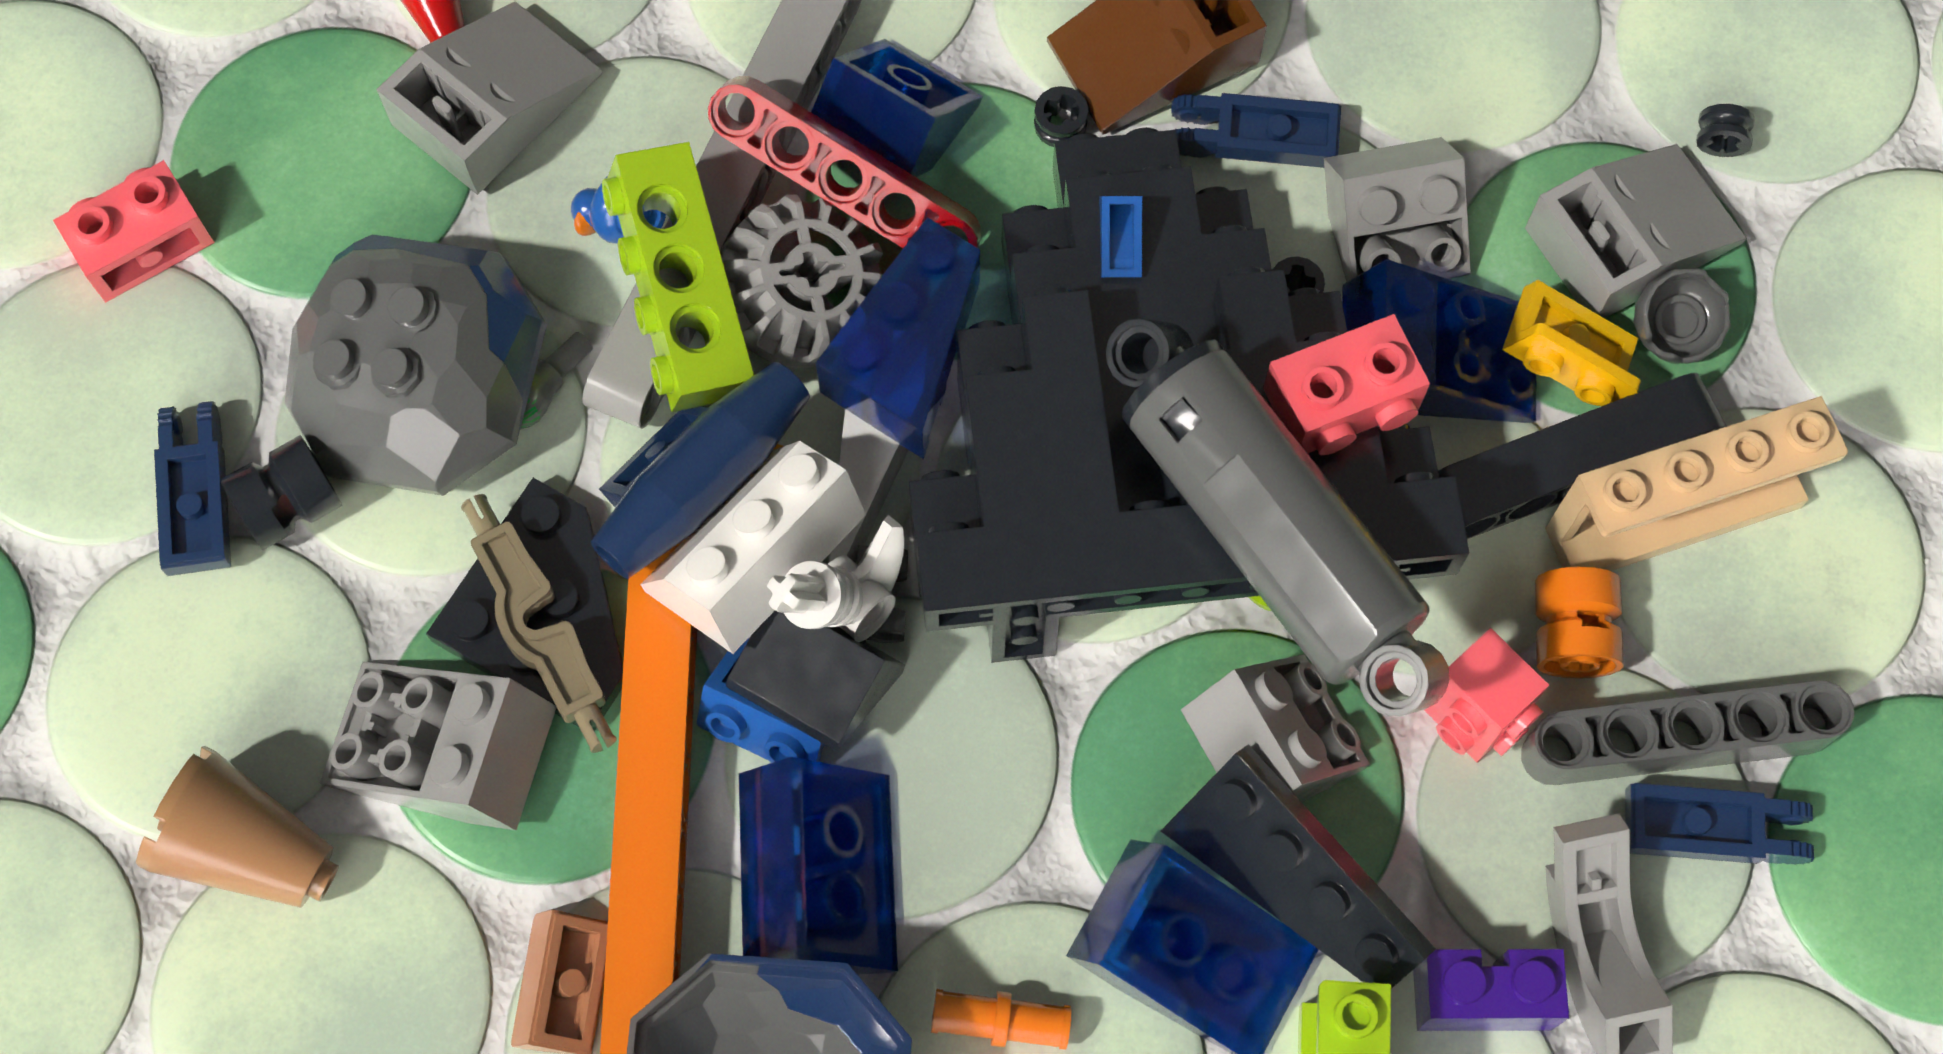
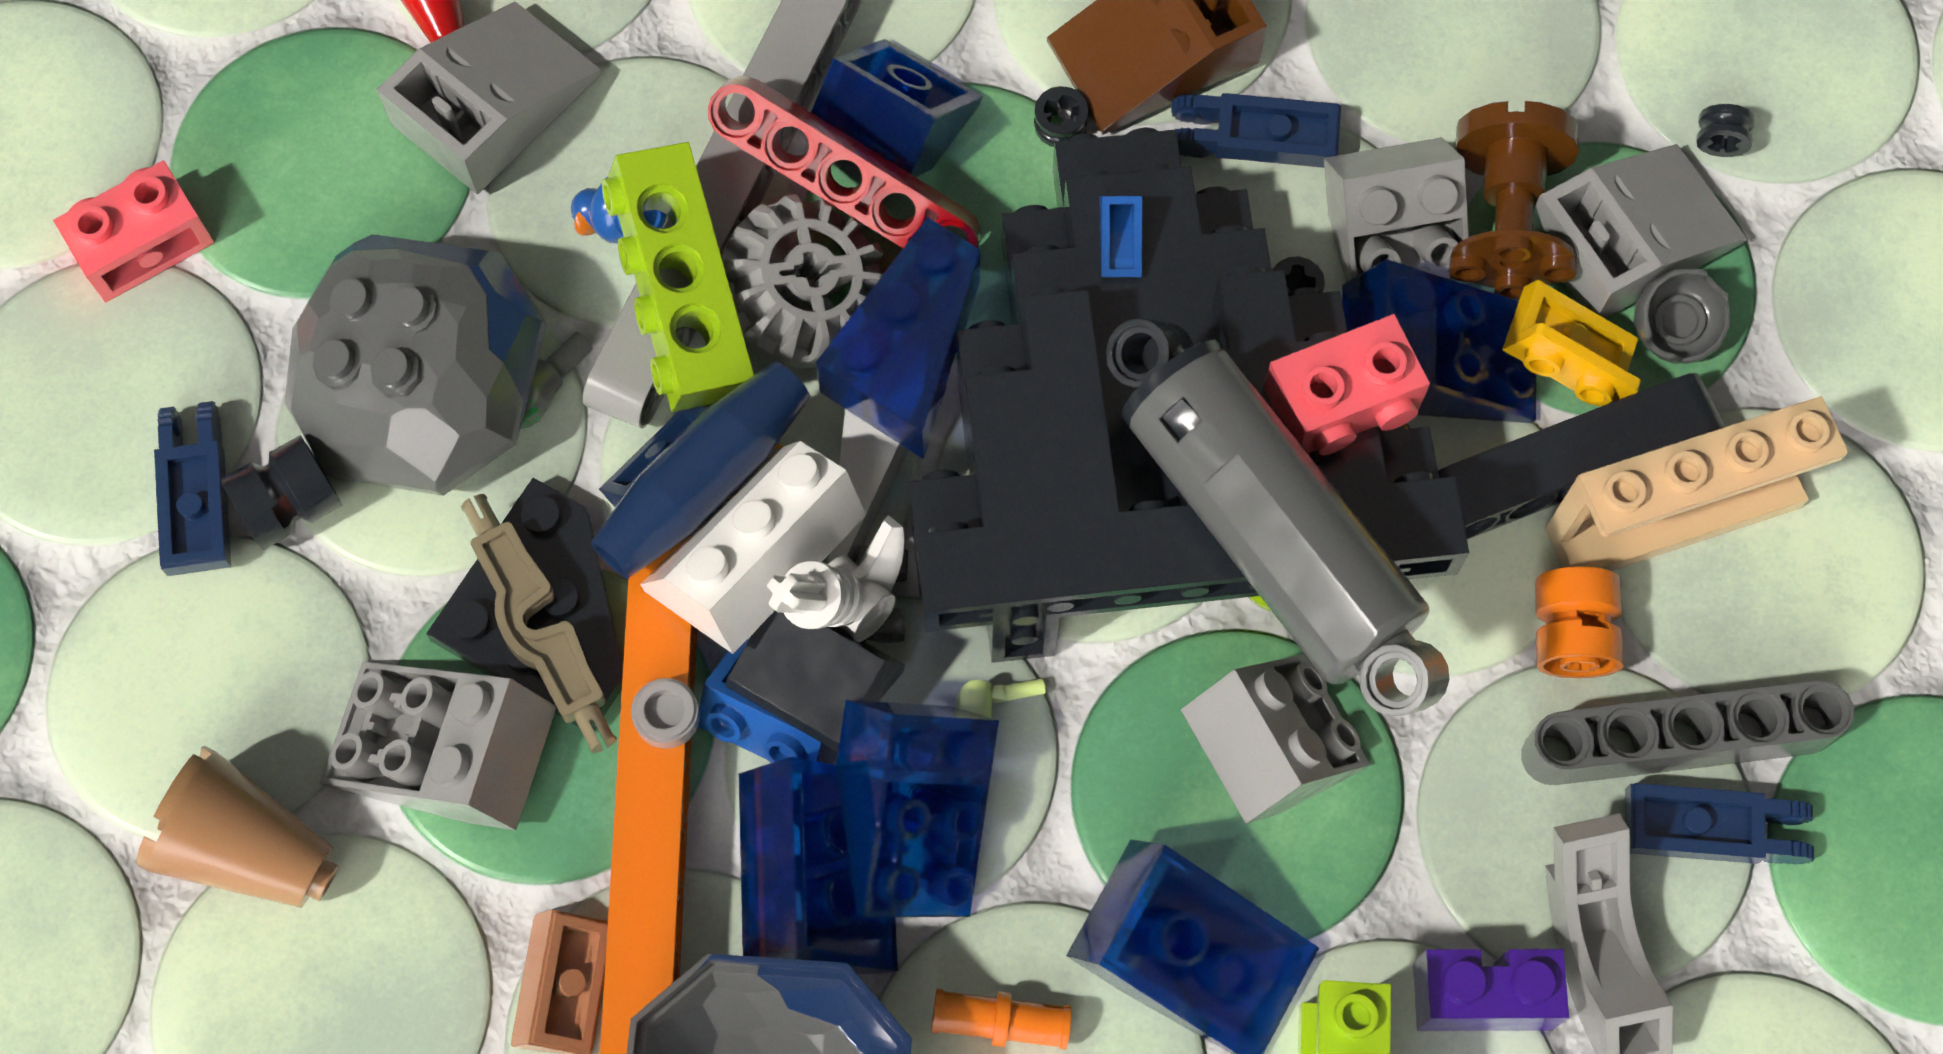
black wing [1160,744,1436,989] -> none
coral brick [1424,628,1549,763] -> none
none -> light grey tile [631,678,700,749]
none -> clear blue slope [836,700,999,917]
none -> yellowish green hand [956,678,1046,724]
none -> reddish brown piece [1449,101,1579,301]

